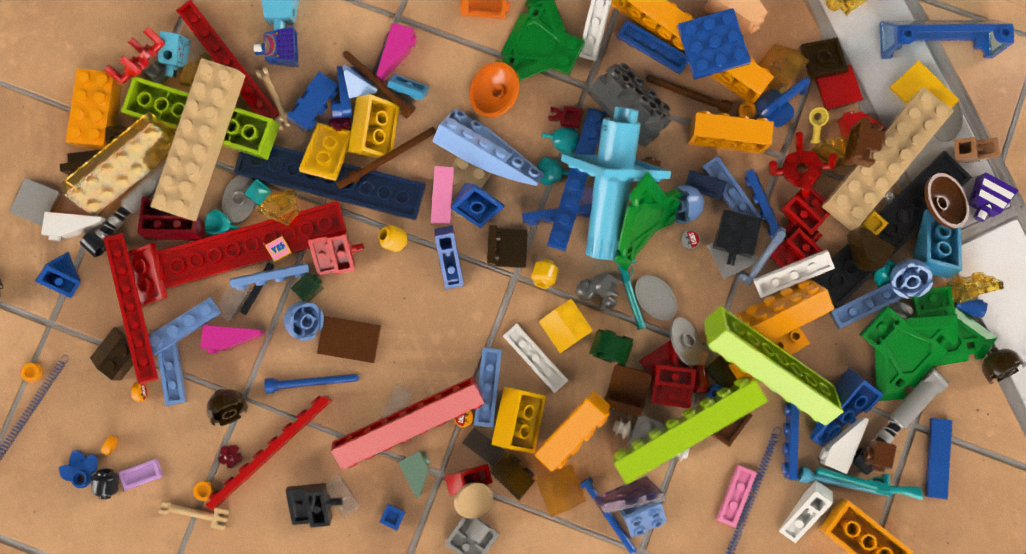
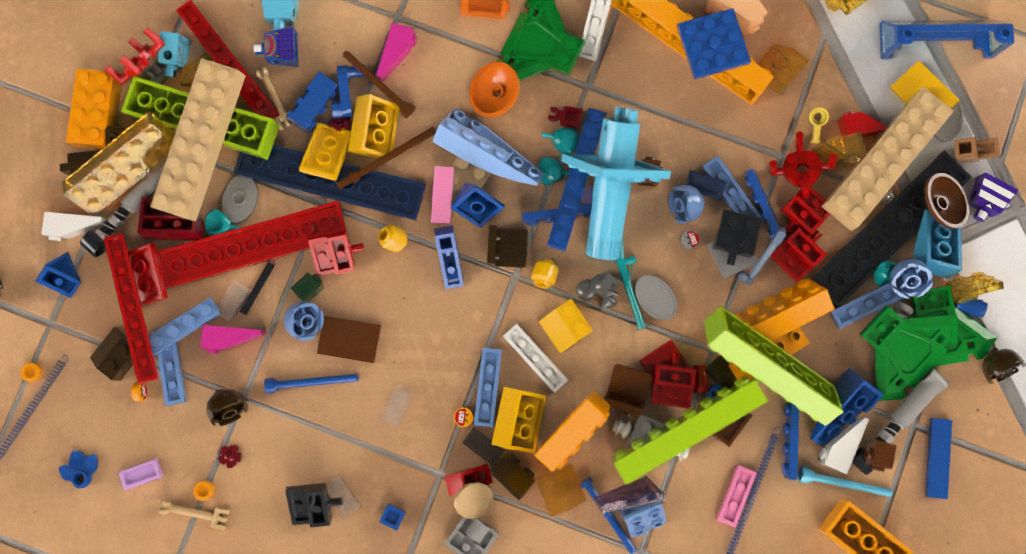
light grey tile [9,178,62,226] -> none
black head [91,468,119,500] -> none
light orange tile [101,435,118,456] -> none
red plate [205,395,332,510] -> none
medium blue plate [229,262,309,290] -> none
teal tile [244,179,271,206] -> none
clear yellow plate [257,189,299,226] -> none
tile [265,236,292,263] -> none
brick [331,376,485,469] -> none
light blue slope [342,64,377,98] -> none
dark azure plate [387,74,430,100] -> none
sand green slope [398,450,431,498] -> none
dark grey brick [588,63,671,147] -> none
dark green brick [589,329,634,367] -> none
green plate [615,172,682,271] -> none
blue plate [617,20,688,75] -> none
reddish brown piece [646,75,733,114] -> none
light grey piece [670,317,703,366] -> none
light orange brick [688,111,774,154] -> none
light orange tile [736,102,757,119] -> none
white tile [753,249,835,298] -> none
blue piece [755,77,810,127] -> none
white slope [779,480,833,543] -> none
dark brown tile [800,37,848,80] -> none
red tile [815,65,863,111] -> none
teal piece [815,466,923,500] -> none
reddish brown panel [842,117,885,168] -> none
dark brown slope [847,226,896,272] -> none
yellow tile [860,210,888,236] -> none

